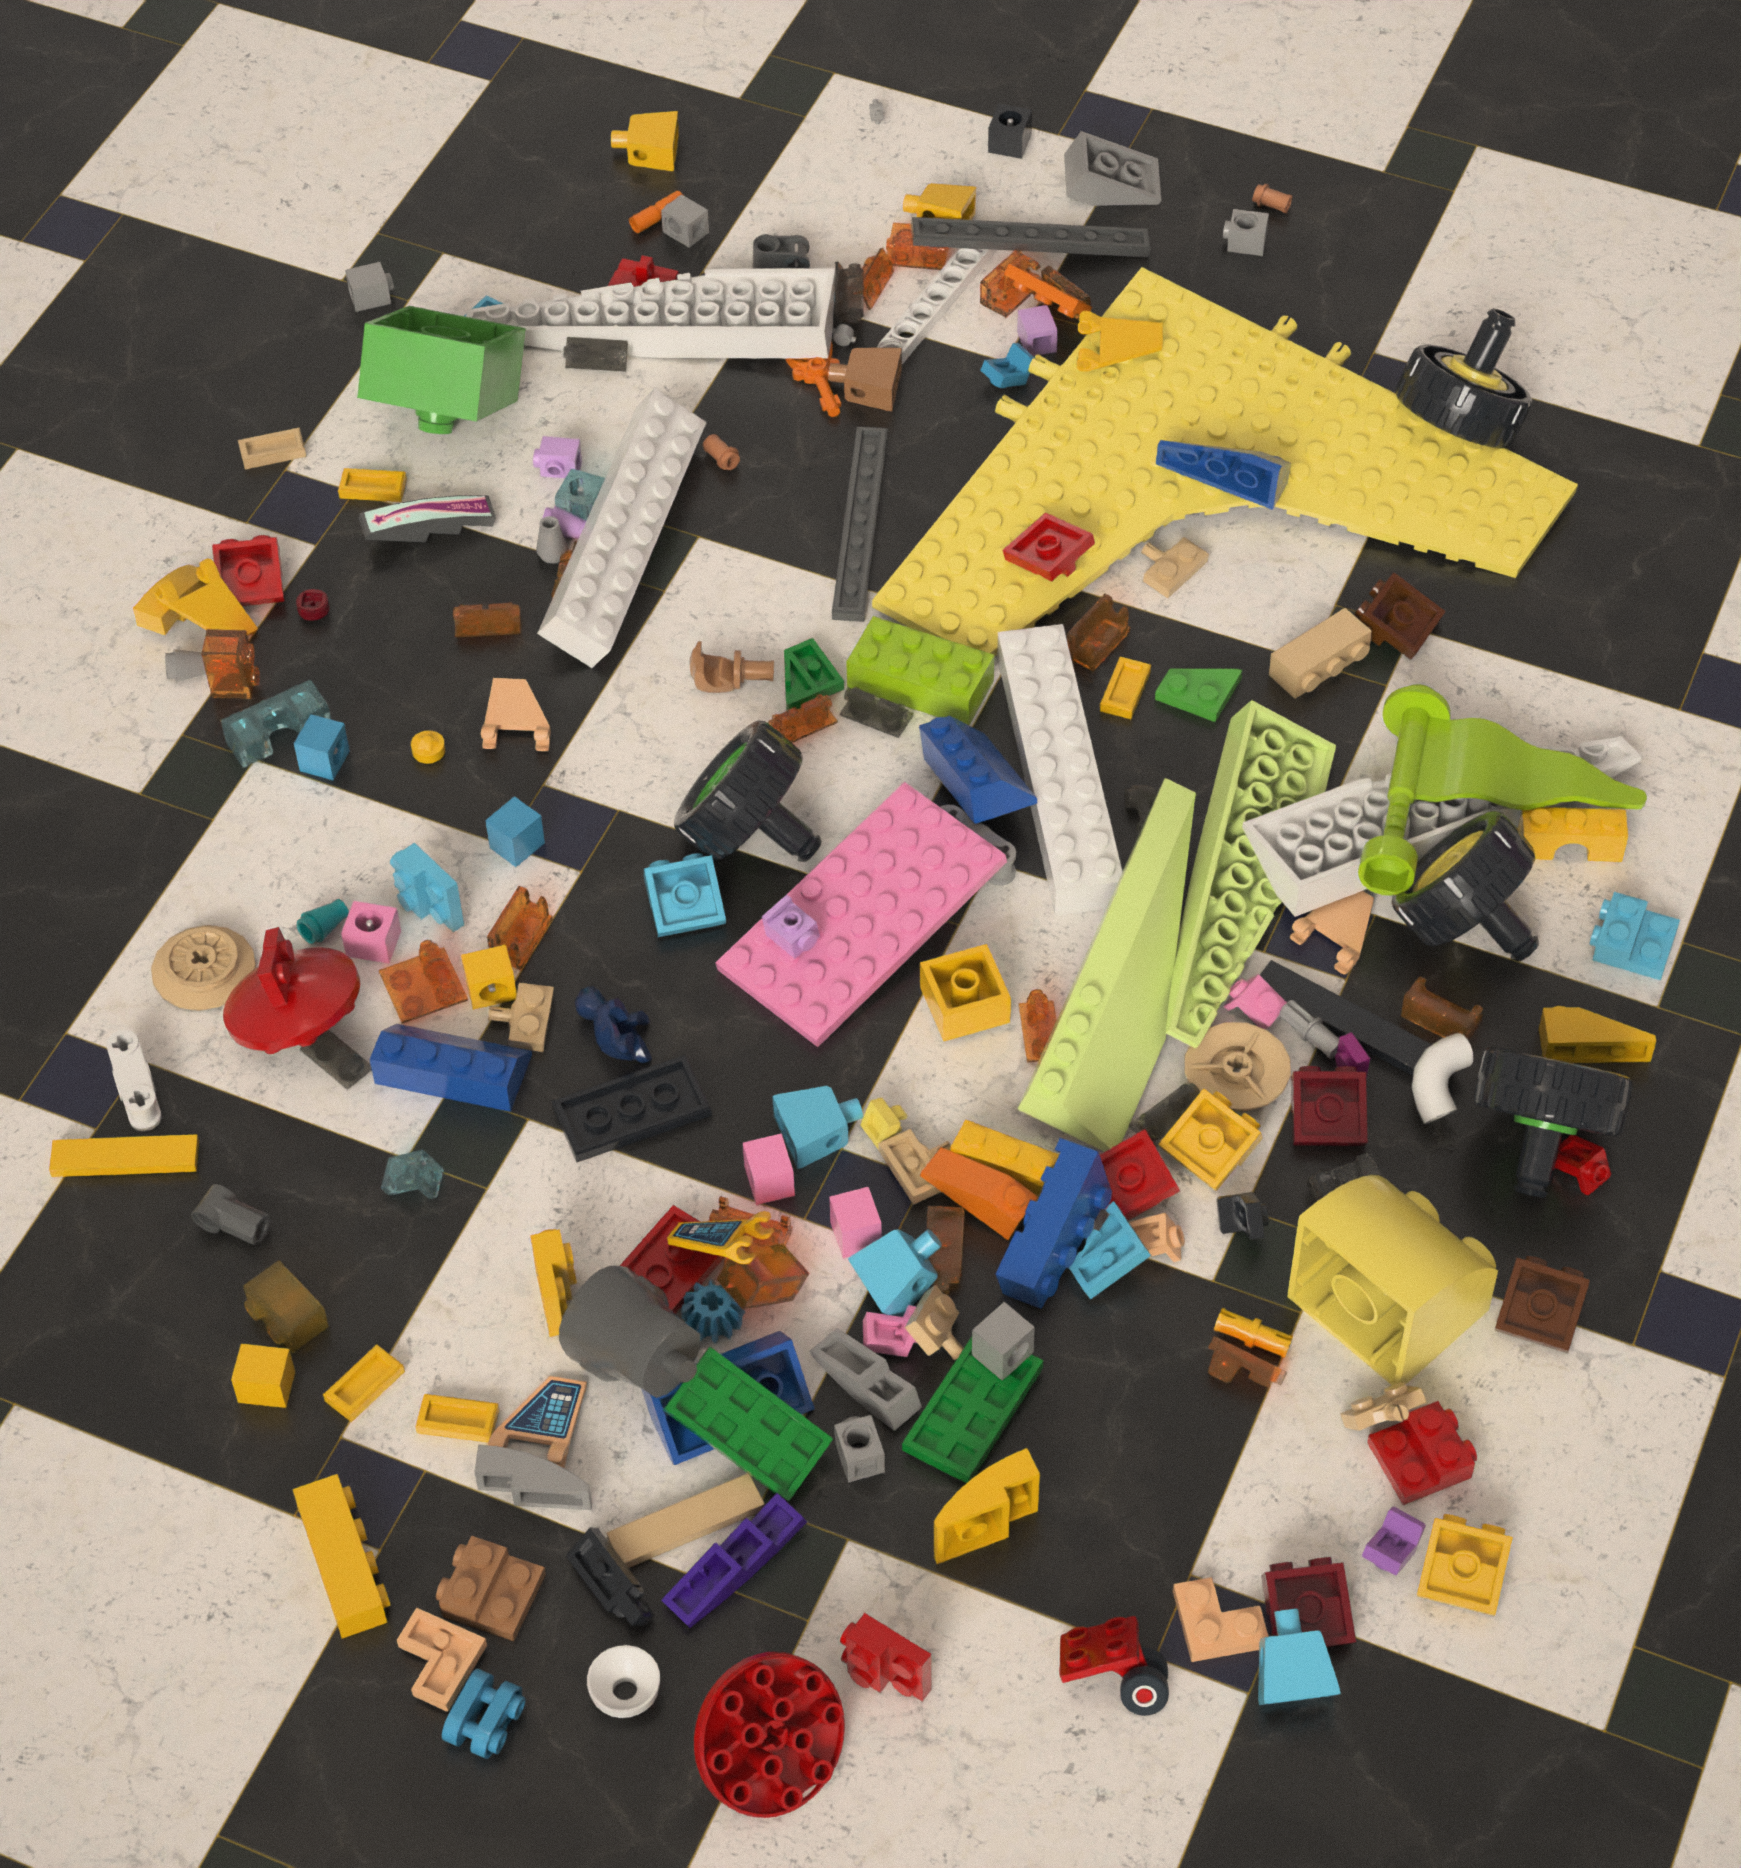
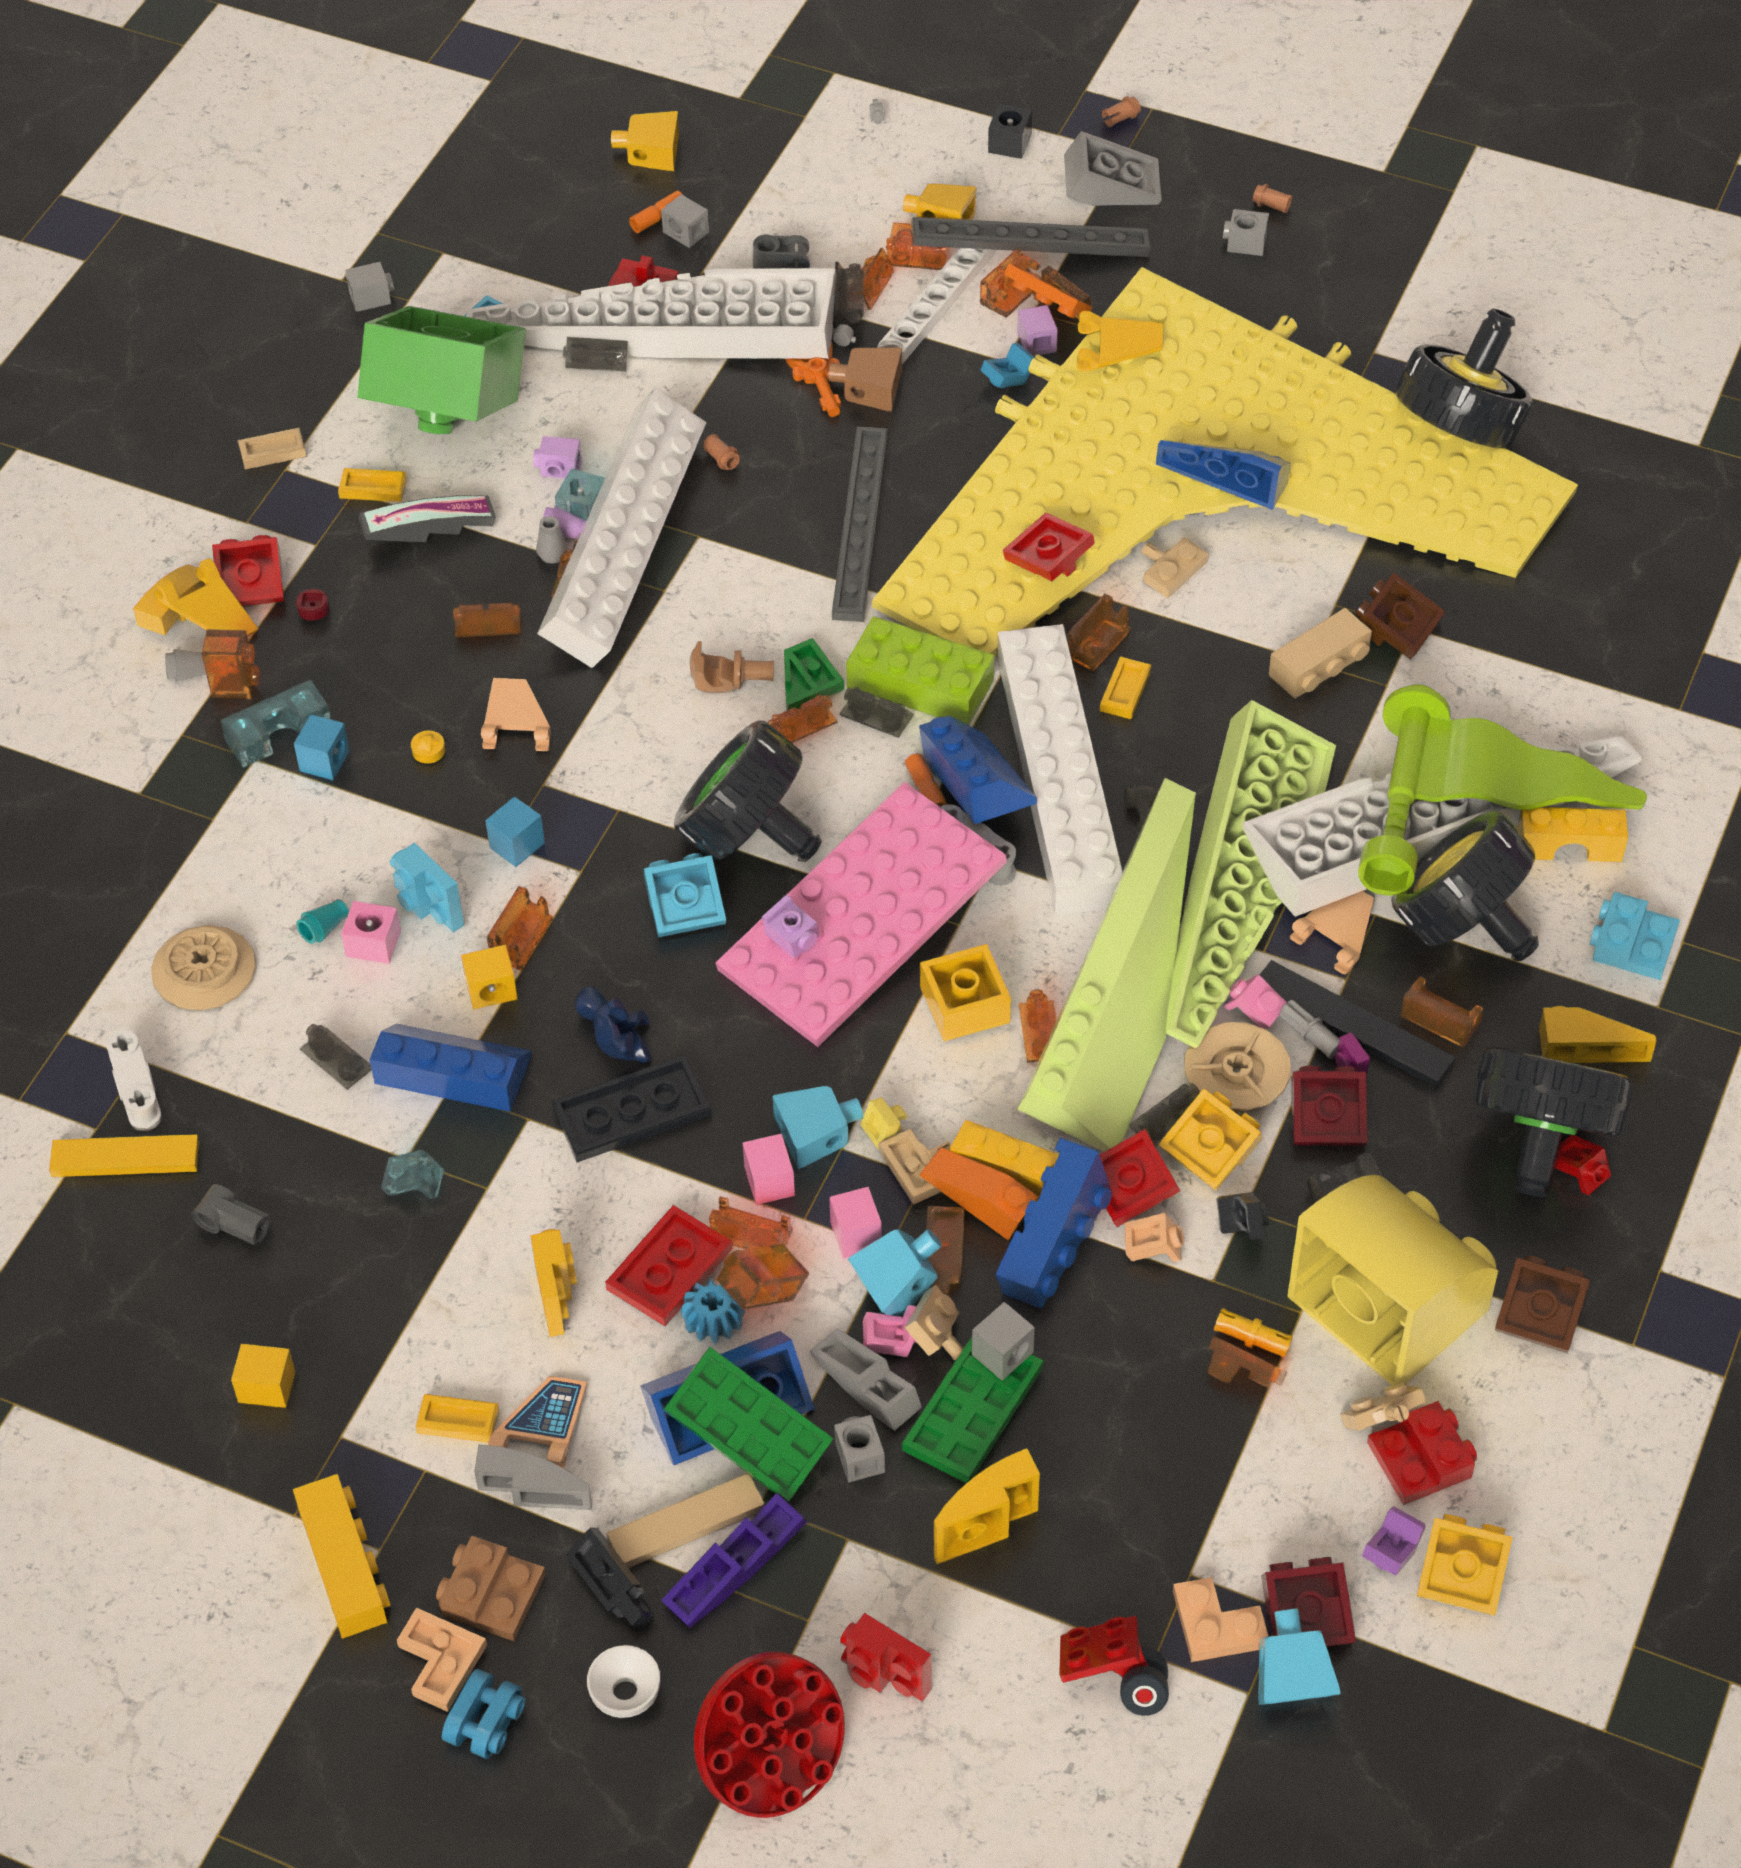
red bracket [223,927,361,1054] -> none
clear yellow brick [243,1260,329,1353] -> none
yellow tile [323,1344,405,1422] -> none
clear orange hinge [378,940,468,1024] -> none
tan plate [488,983,554,1052] -> none
dark grey torso [559,1266,701,1398] -> none
yellow flag [667,1211,774,1264] -> none
medium azure wing [1069,1201,1151,1299] -> none
bright green wing [1155,669,1242,722] -> none
white cylinder [1411,1033,1473,1124] -> none
none -> orange piece [905,753,948,807]
none -> nougat pin [1102,96,1141,127]

